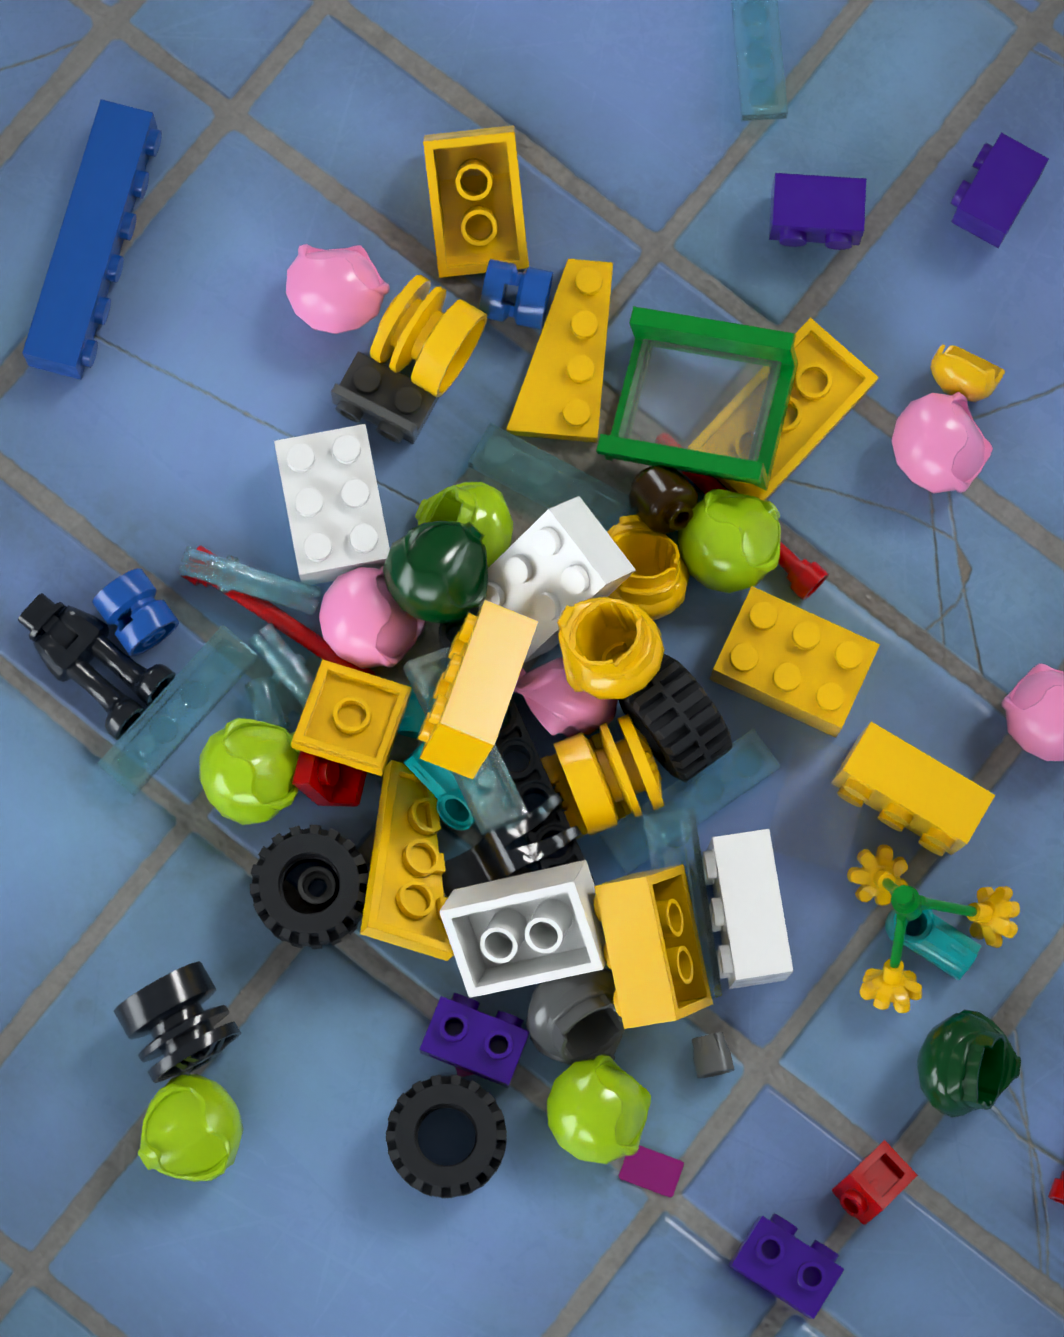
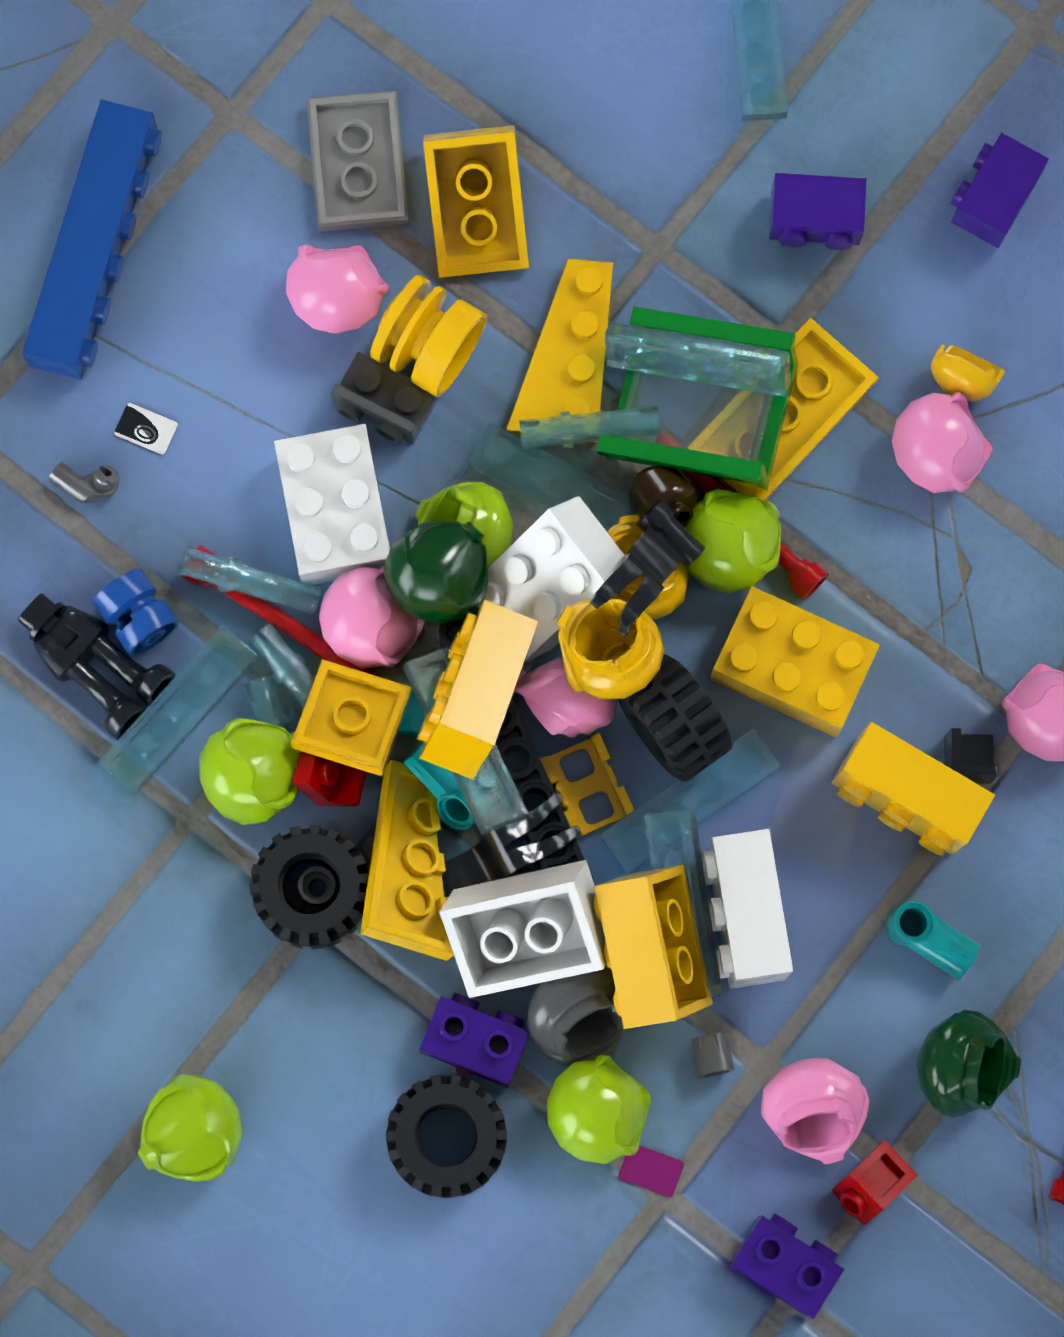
black wheel [114,961,241,1083] -> none
blue wheel [479,259,553,330] -> none
yellow wheel [553,714,665,836] -> none
yellow plant [847,844,1020,1013] -> none
none -> flat silver arm [49,462,119,503]
none -> sticker [114,403,178,455]
none -> light grey tile [307,90,409,232]
none -> clear light blue pin [519,405,660,450]
none -> black flag [590,498,706,637]
none -> clear light blue plate [605,322,790,397]
none -> bright pink helmet [761,1058,870,1165]
none -> black panel [944,728,999,784]

